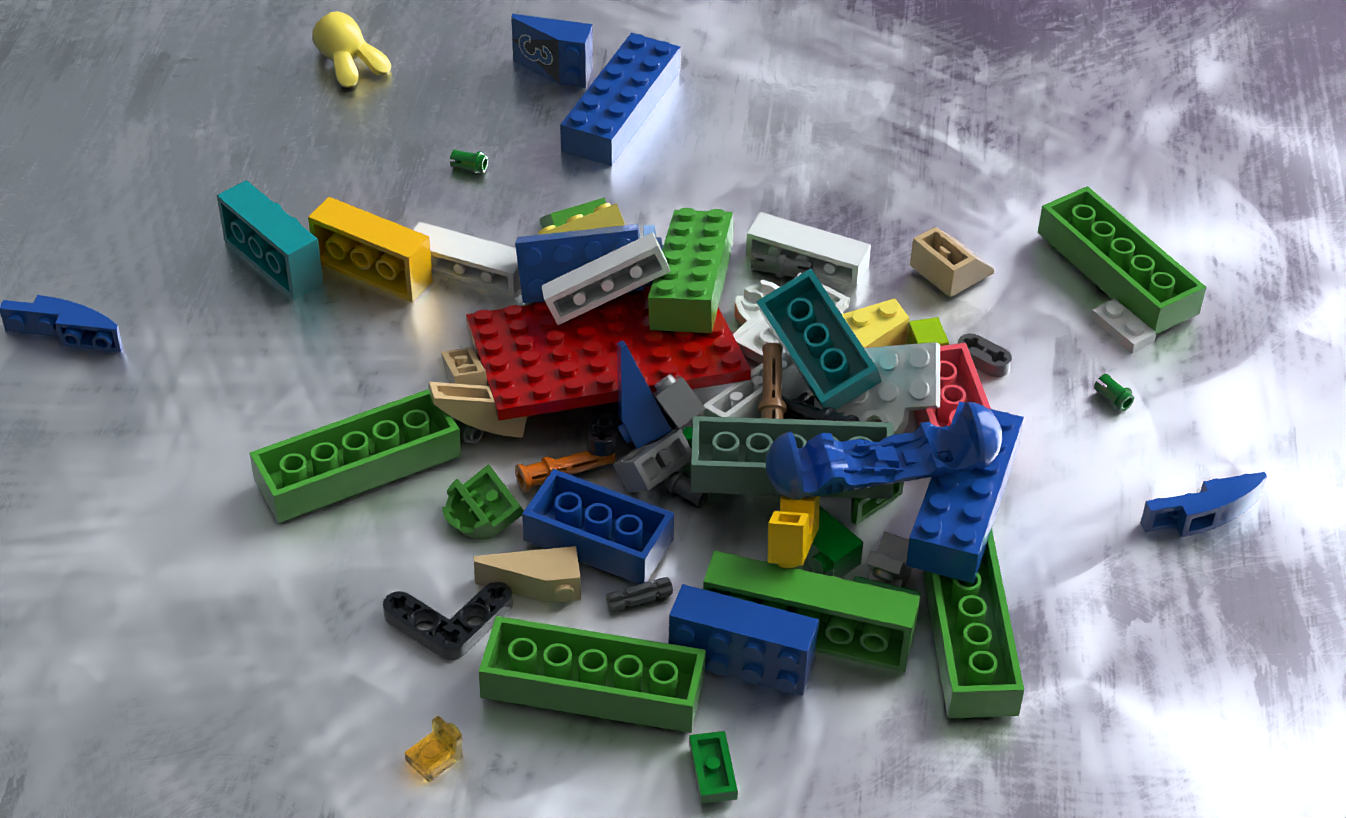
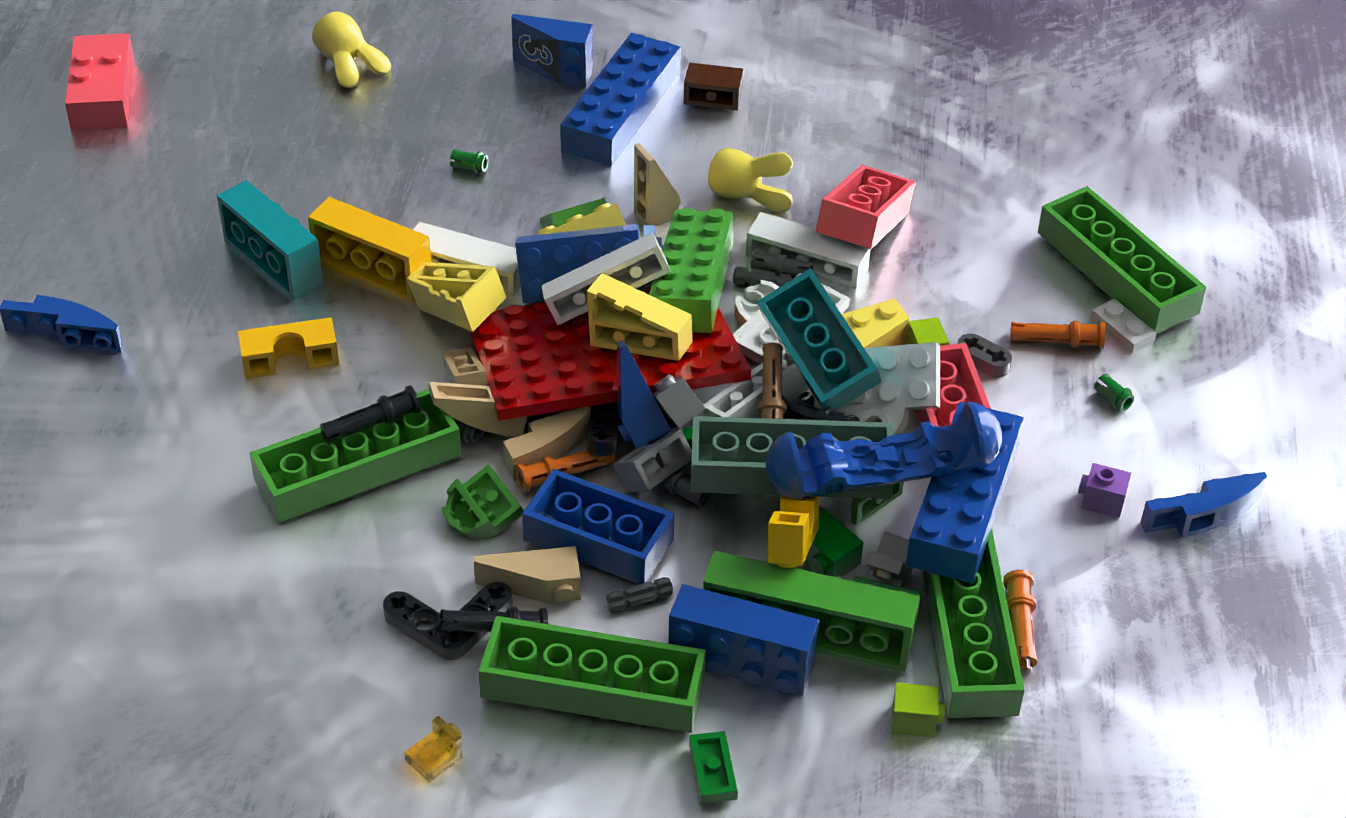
tan slope [910,227,994,297] -> none
none -> coral brick [65,33,134,130]
none -> yellow arch [238,317,339,379]
none -> black pin [319,385,421,444]
none -> light yellow wedge [406,262,507,332]
none -> black pin [439,607,548,633]
none -> tan slope [503,406,591,481]
none -> light yellow wedge [587,273,693,361]
none -> tan slope [634,143,681,227]
none -> reddish brown brick [683,62,744,111]
none -> light yellow piece [708,148,793,212]
none -> dark grey axle [733,266,792,287]
none -> coral brick [816,165,916,249]
none -> lime brick [891,682,945,738]
none -> orange pin [1003,570,1037,670]
none -> orange pin [1010,320,1105,349]
none -> medium lavender brick [1078,463,1132,518]

